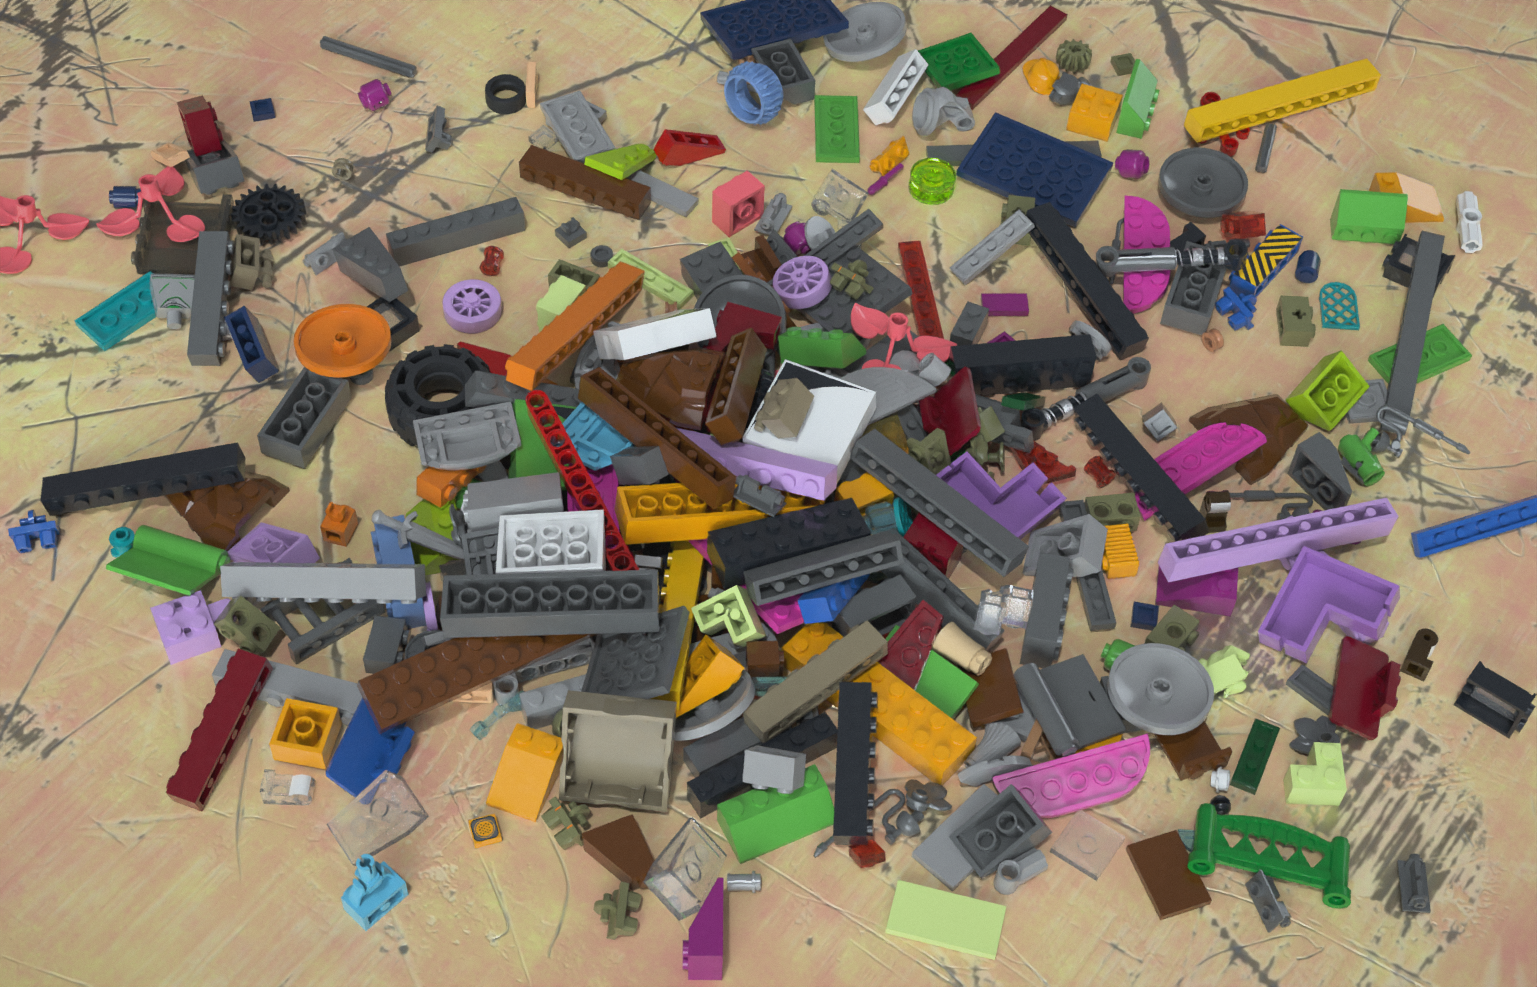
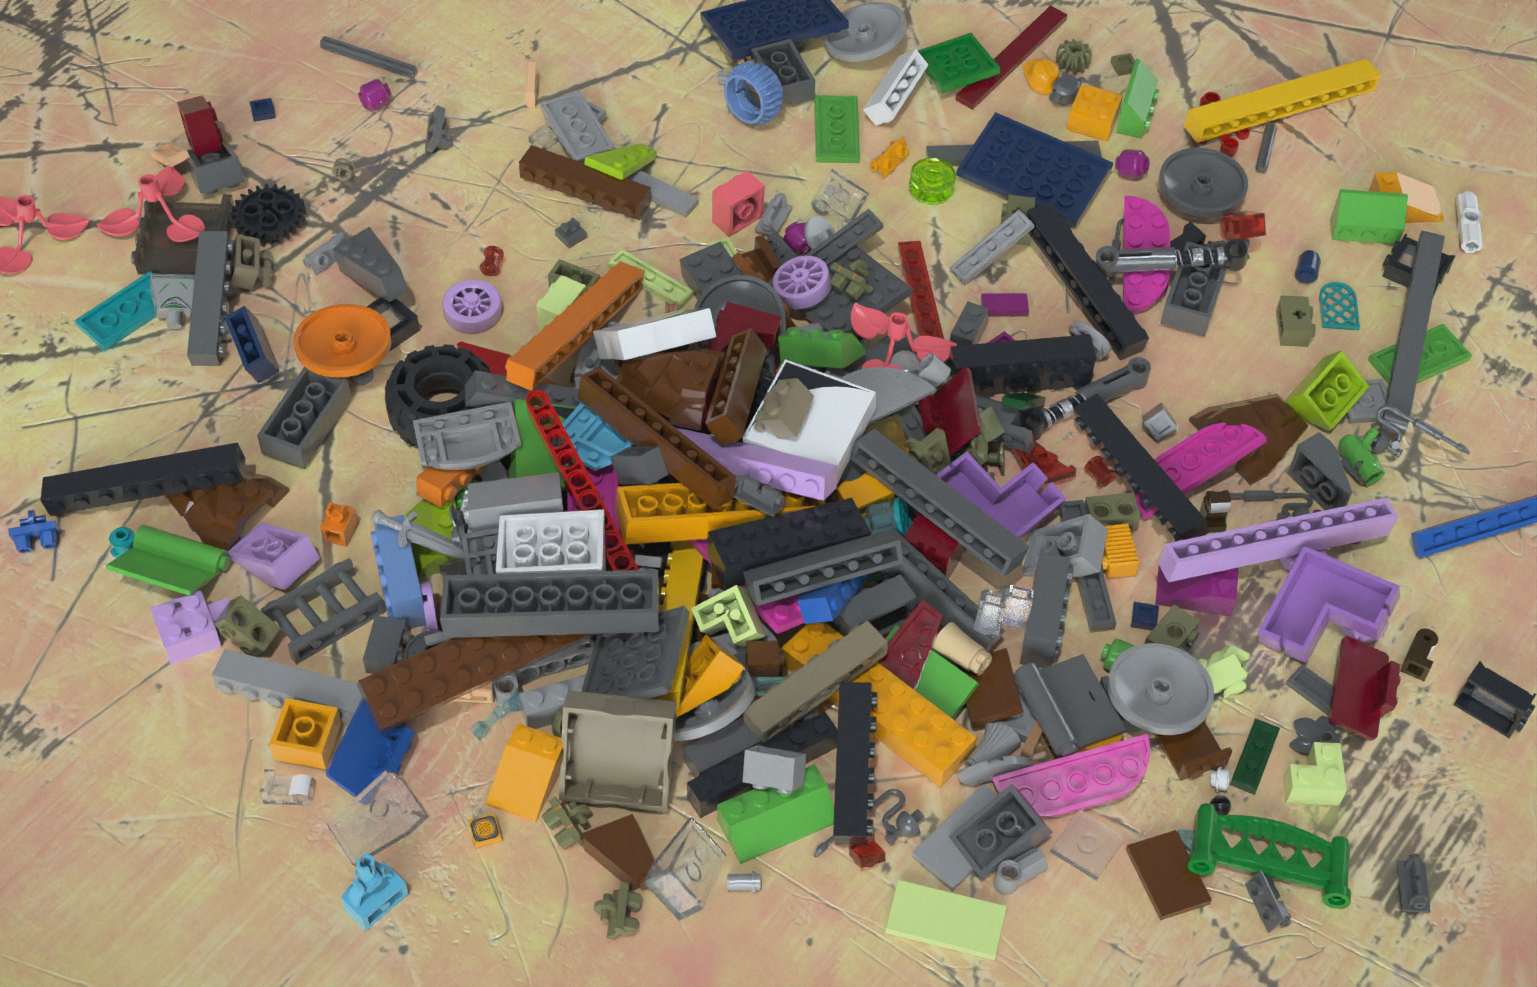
dark blue brick [109,186,143,209] -> none
dark red brick [166,648,273,812] -> none
light grey brick [220,562,426,604] -> none
dark grey brick [386,197,525,267] -> none
black tyre [485,74,526,114] -> none
dark grey tile [590,245,613,267] -> none
red slope [653,129,726,166] -> none
magenta slope [683,877,724,980] -> none
magenta piece [867,163,904,195] -> none
dark grey plate [904,779,952,812] -> none
light grey piece [912,87,975,136] -> none
nougat bush [1202,328,1224,352] -> none
blue hips [1215,287,1257,331] -> none
brick [1229,224,1303,298] -> none

